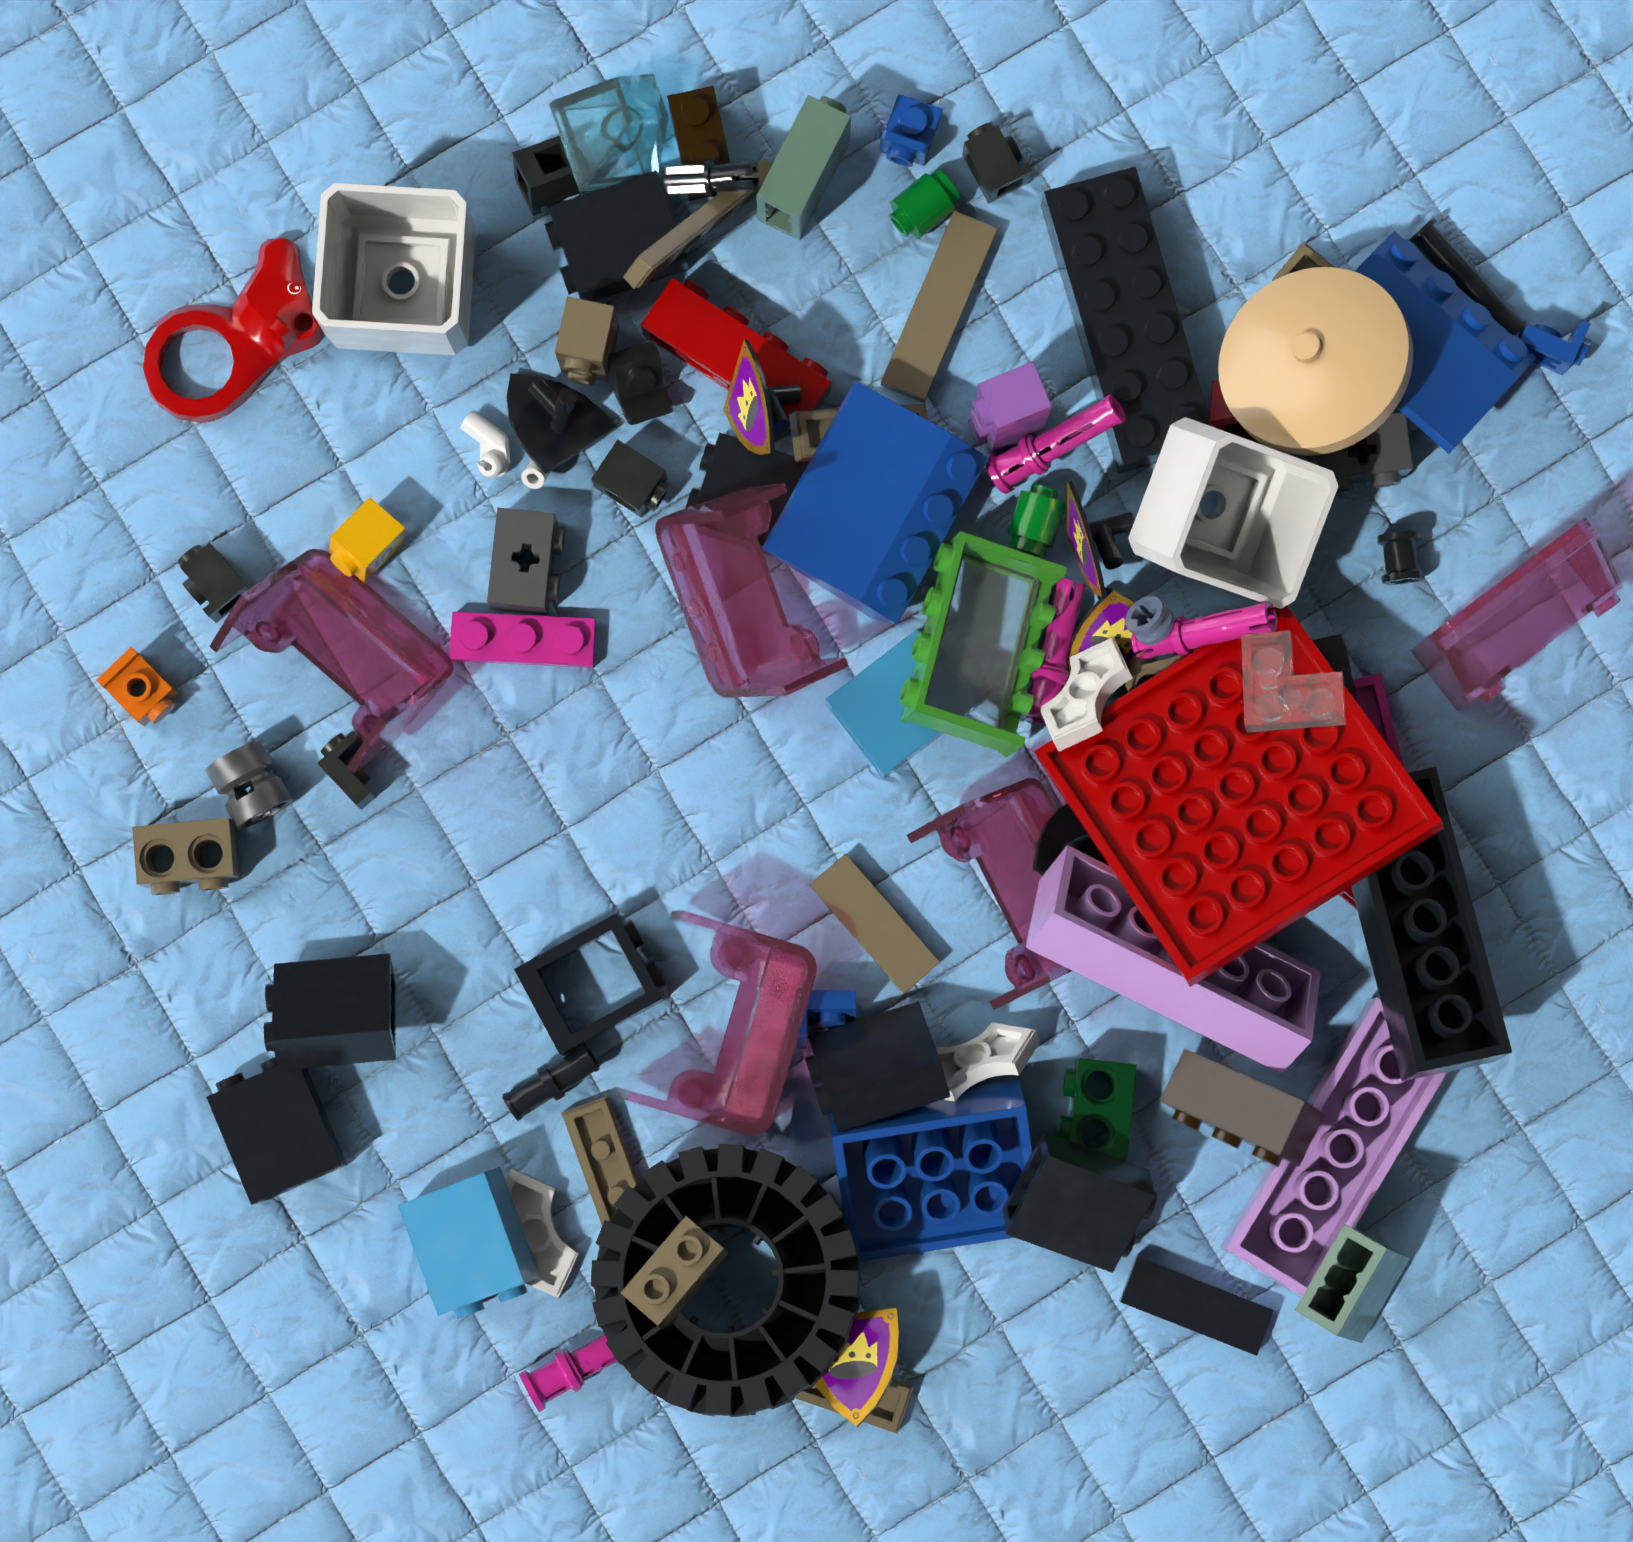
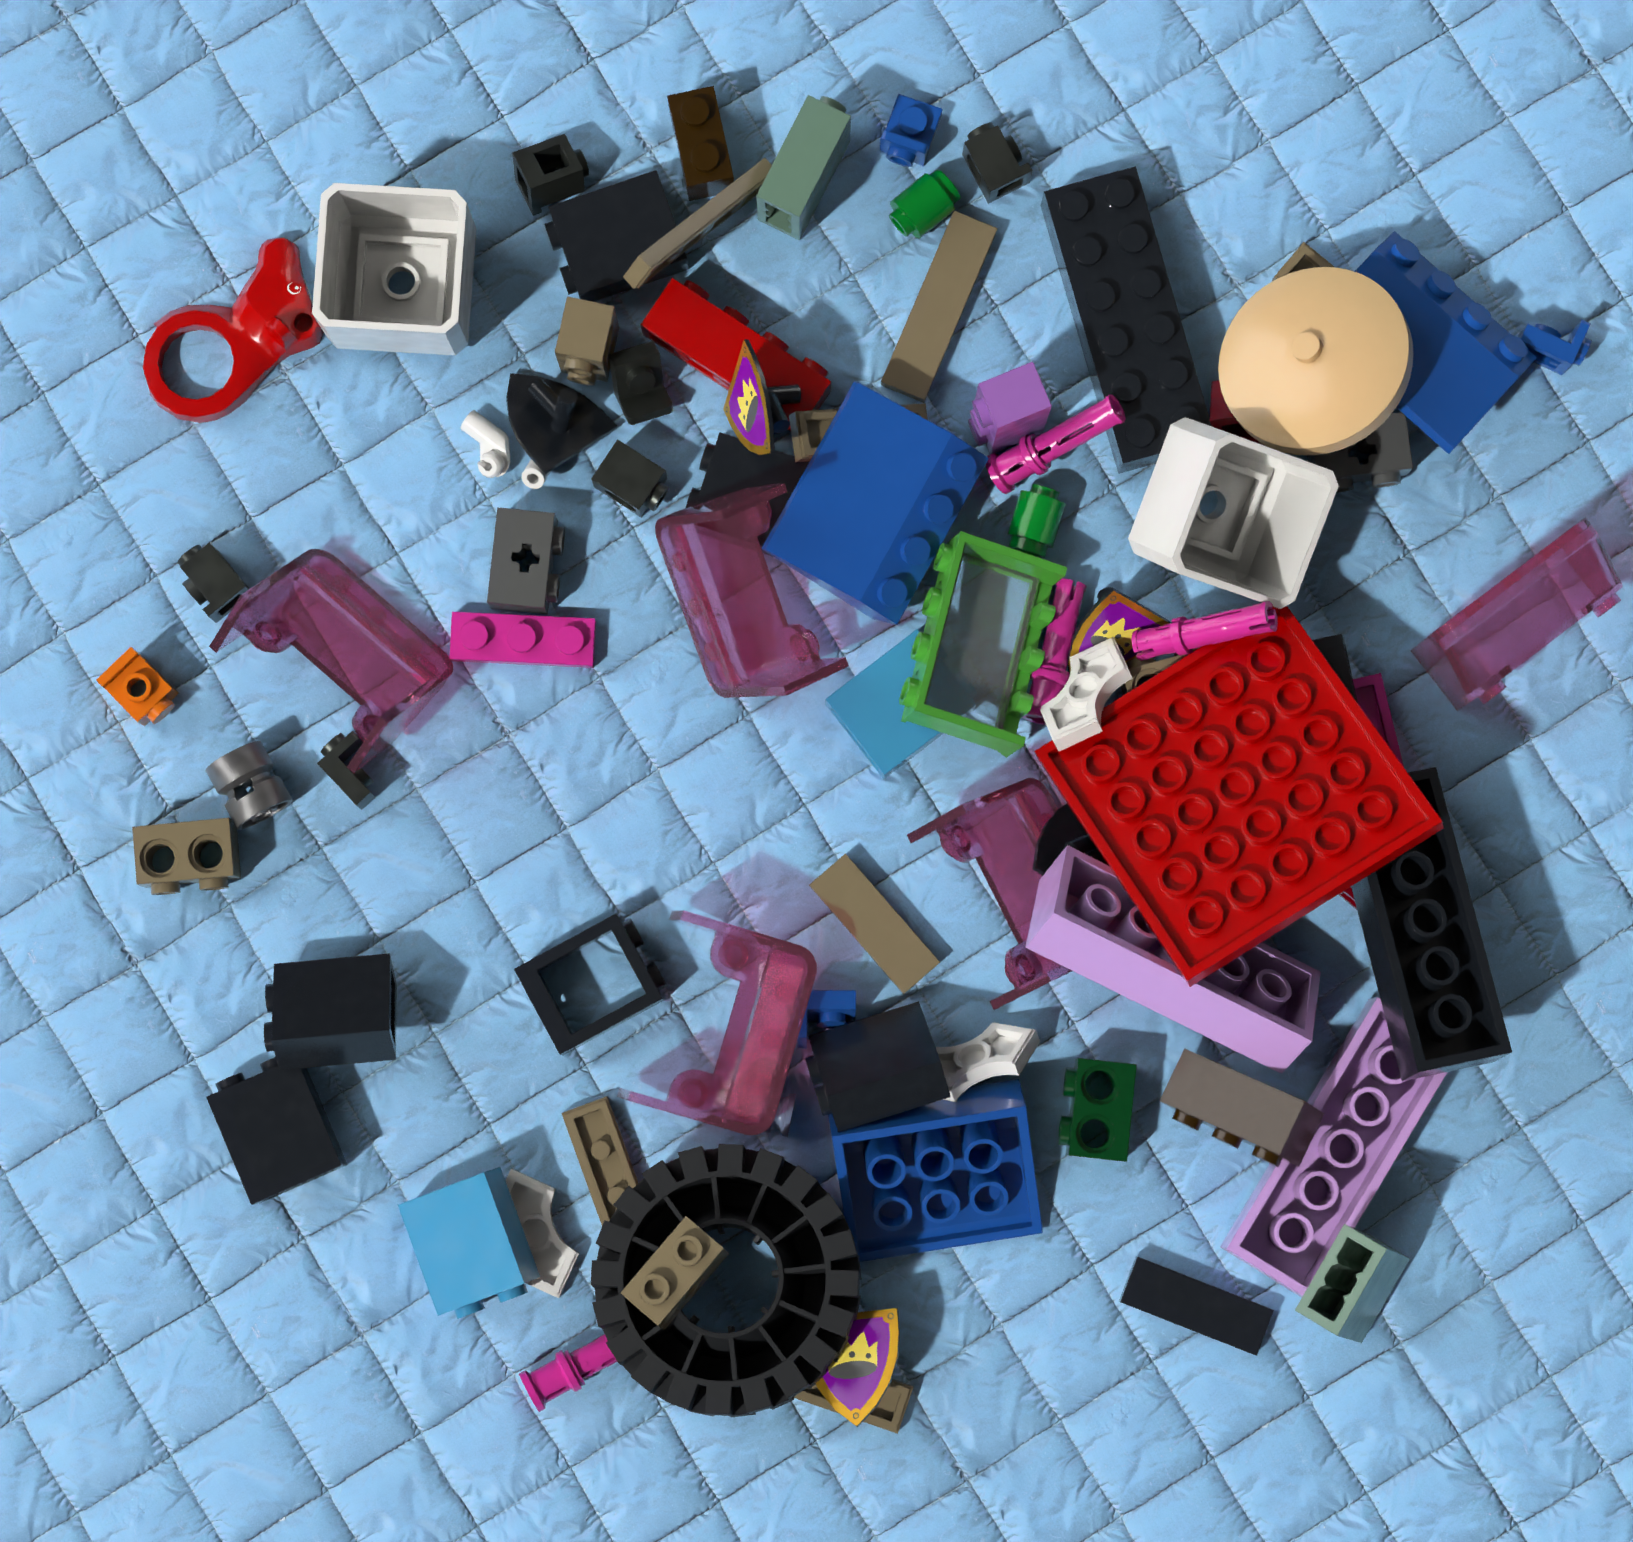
yellow brick [329,497,405,583] -> none
black pin [502,1043,600,1121] -> none
clear light blue slope [549,74,669,192] -> none
black axle [662,159,759,197] -> none
black brick [1003,1131,1157,1273] -> none
shield [1067,480,1134,597] -> none
sand blue bush [1125,596,1175,645] -> none
clear plate [1241,631,1346,732] -> none
black bush [1377,530,1425,585] -> none
black pin [1409,218,1527,336] -> none

